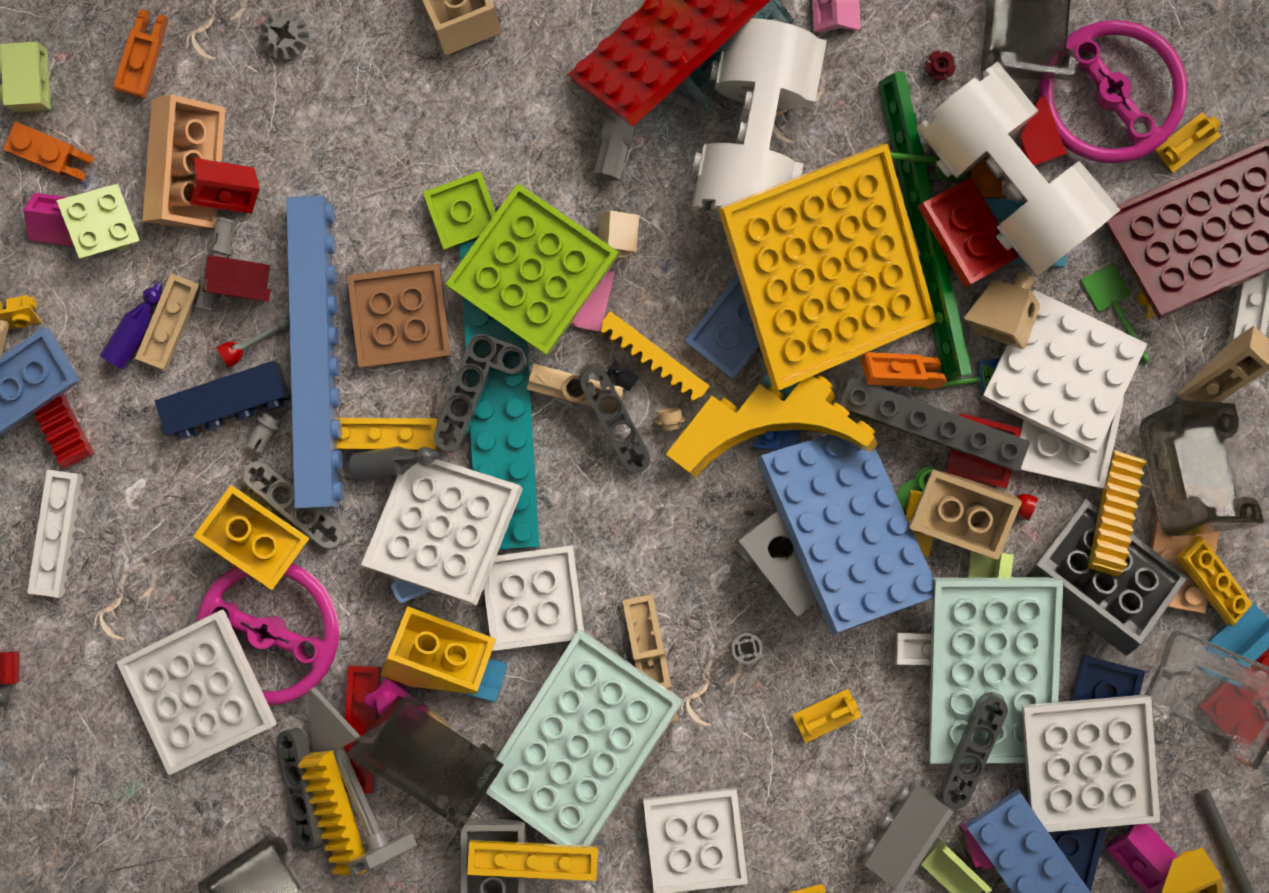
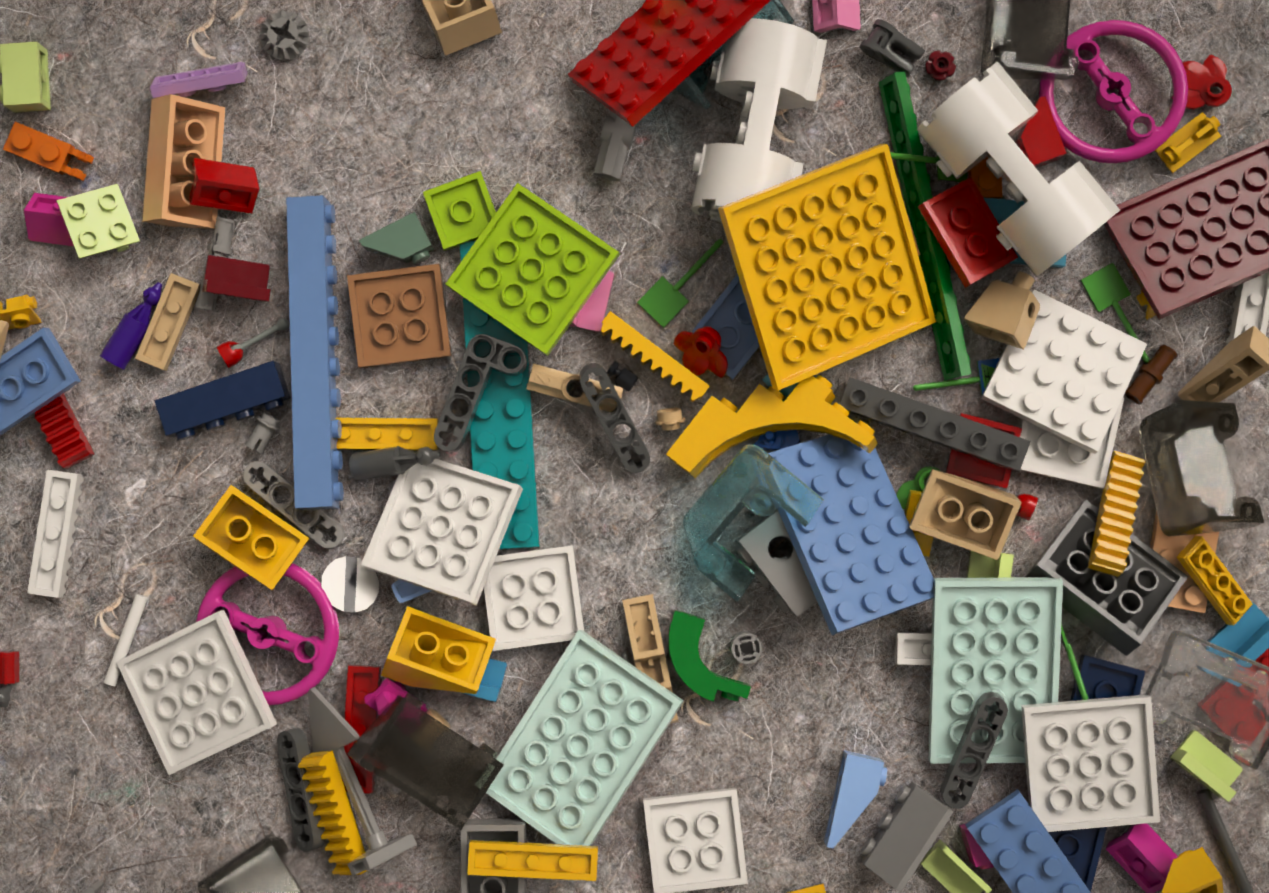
orange hinge [113,9,168,99] -> none
tan brick [597,211,639,259] -> none
yellow hinge [792,688,861,743] -> none
orange hinge [860,352,947,389] -> none
none -> white bar [104,594,148,686]
none -> lavender plate [150,62,247,98]
none -> white sticker [321,556,379,613]
none -> sand green slope [359,212,435,264]
none -> bright green piece [637,239,723,328]
none -> green arch [668,609,751,702]
none -> red plate [673,326,728,378]
none -> clear light blue windscreen [683,444,824,602]
none -> light blue slope [824,750,887,849]
none -> dark grey piece [860,19,925,77]
none -> bright green piece [1061,624,1089,700]
none -> reddish brown pin [1125,344,1178,405]
none -> yellowish green panel [1170,730,1243,802]
none -> red plate [1172,55,1232,110]

